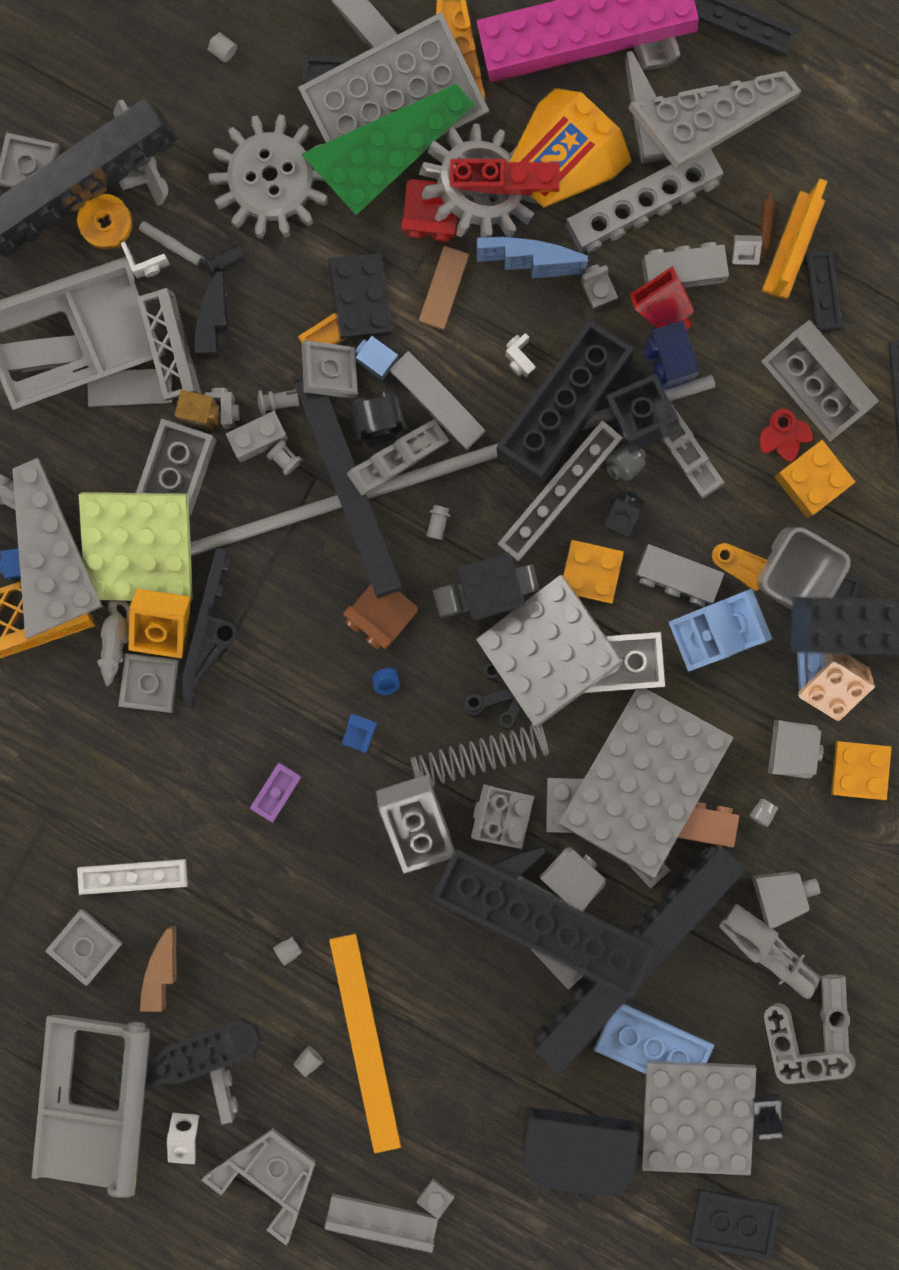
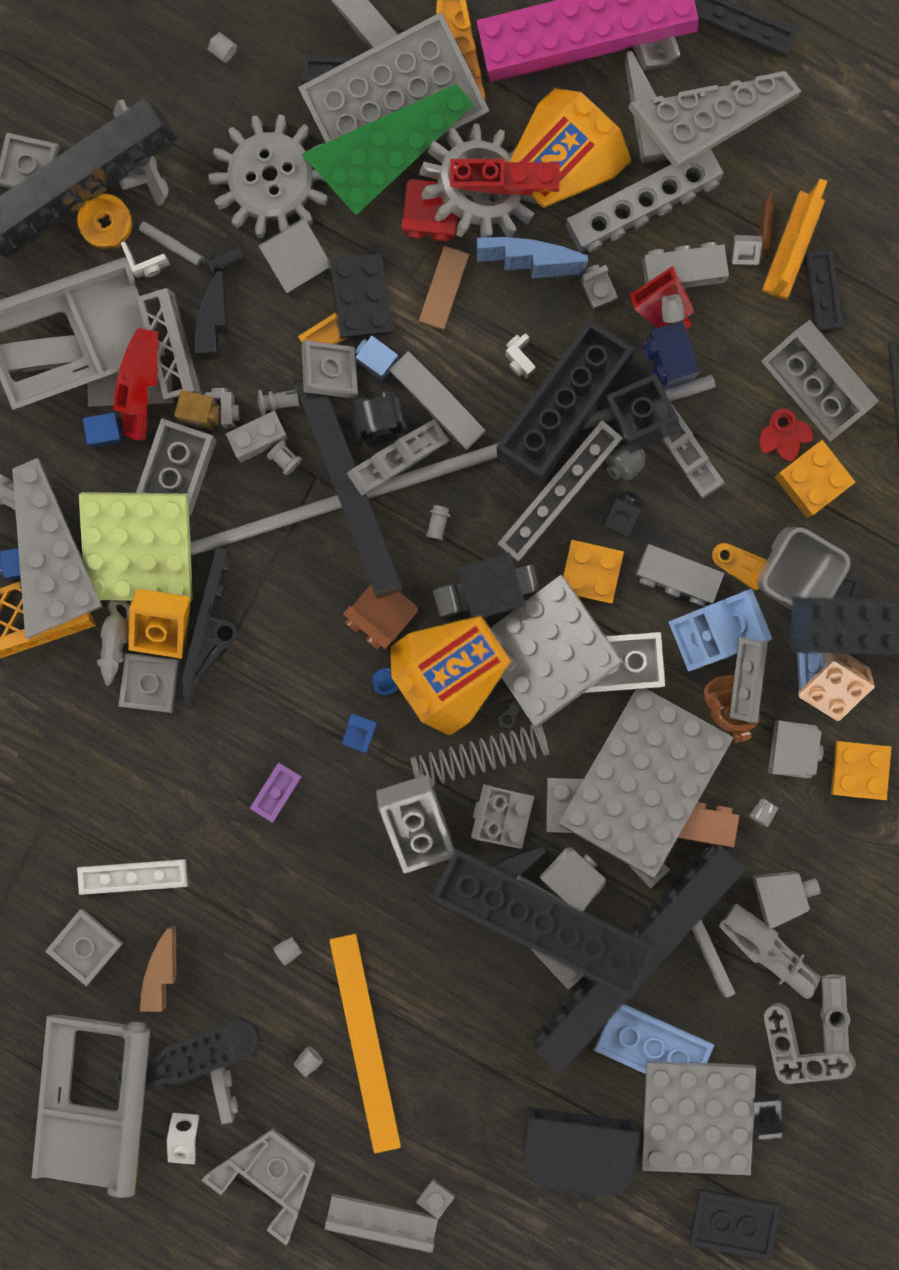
none -> blue panel [83,412,124,448]
none -> red slope [113,327,159,440]
none -> light grey tile [258,218,329,293]
none -> light orange wedge [390,616,512,735]
none -> light grey hose [661,294,685,323]
none -> light grey tile [692,920,735,997]
none -> dark orange helmet [704,675,760,743]
none -> light grey tile [730,637,768,723]

